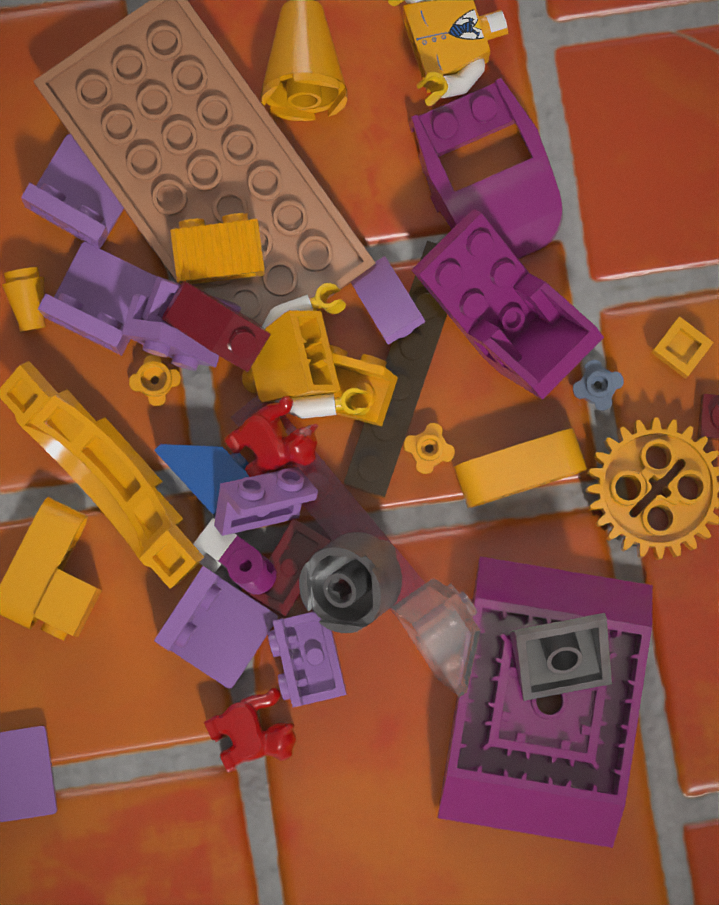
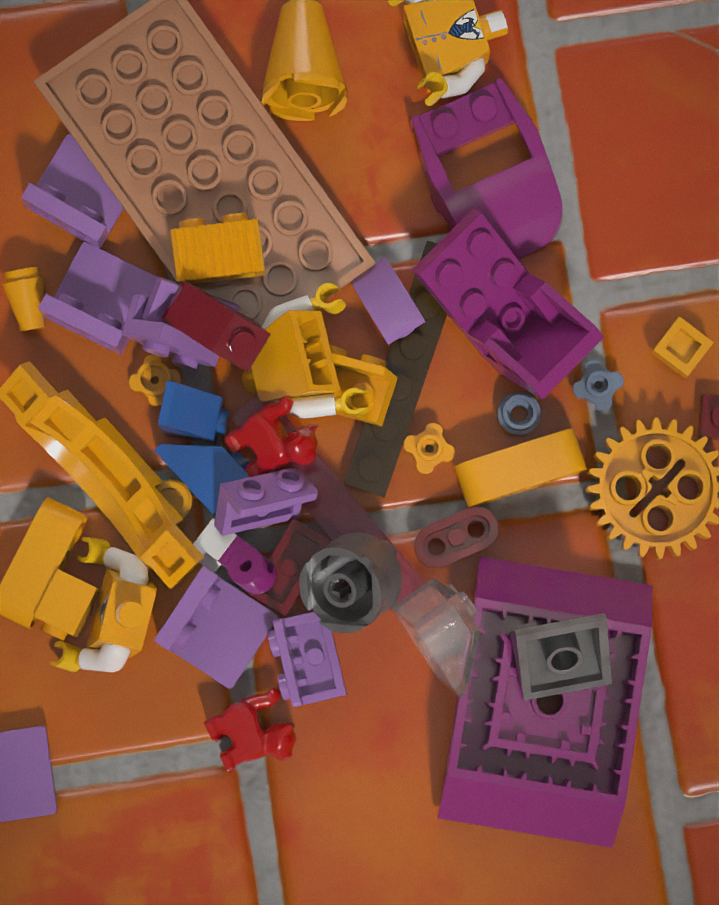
none -> torso [50,537,157,672]
none -> light orange tile [156,479,193,521]
none -> blue slope [158,381,230,445]
none -> dark red plate [414,506,499,569]
none -> sand blue plate [497,392,541,436]

